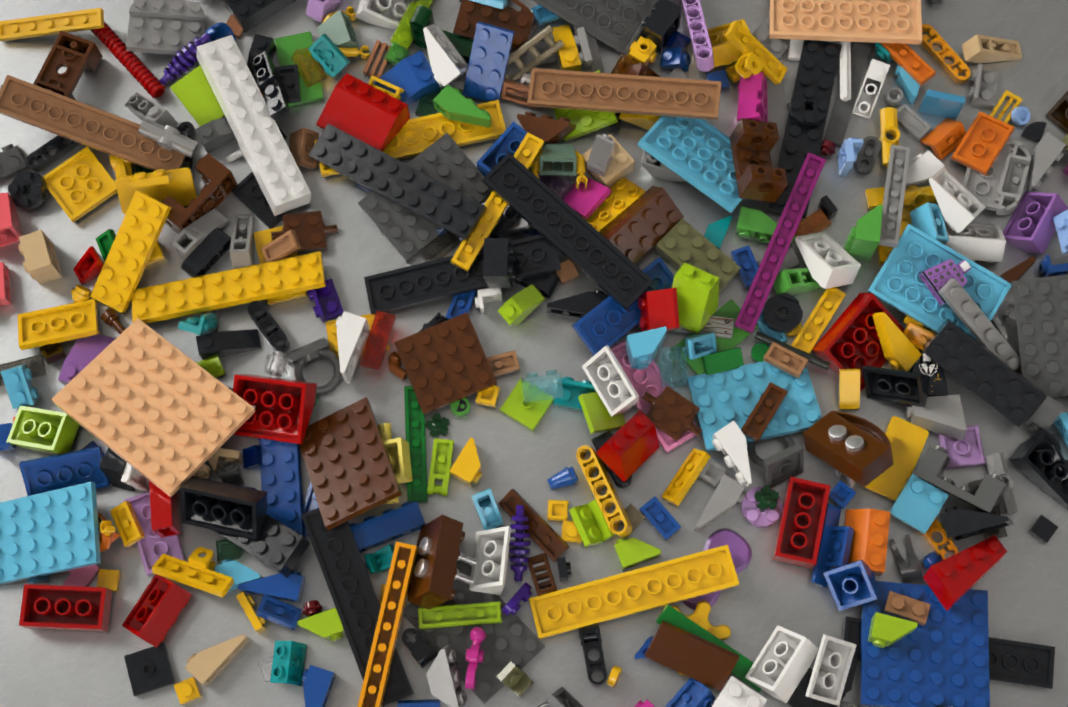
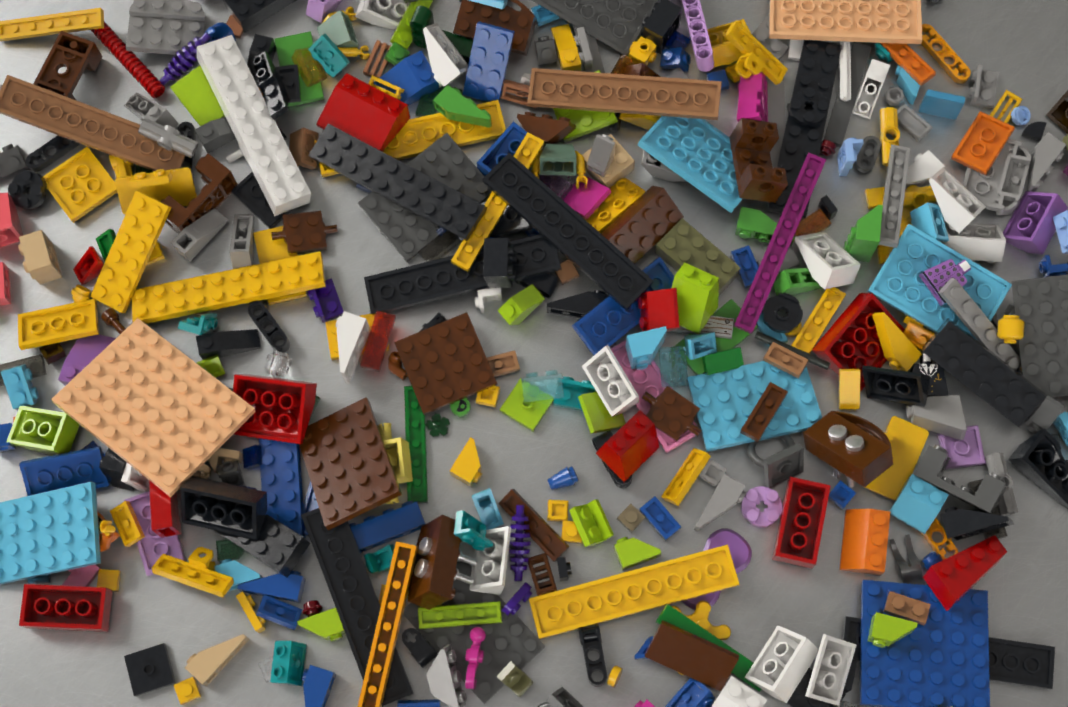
red slope [122,574,192,648] -> none
black beam [181,228,231,278] -> none
medium nougat tile [261,229,301,262] -> none
dark grey tile [288,337,342,394] -> none
lime plate [427,438,454,496] -> none
blue plate [445,290,478,320] -> none
dark tan bar [505,25,564,82] -> none
yellow beam [576,445,633,537] -> none
teal tile [704,216,732,250] -> none
white slope [712,421,752,487] -> none
green tile [751,343,769,363] -> none
dark green plant [754,485,780,510] -> none
blue bracket [811,503,854,588] -> none
blue slope [823,560,878,611] -> none
orange panel [920,118,966,160] -> none
tan slope [962,34,1023,64] -> none
reddish brown slope [1000,256,1036,289] -> none
black tile [1028,515,1058,544] -> none
none -> teal bracket [454,510,493,551]
none -> yellow head [997,315,1025,344]

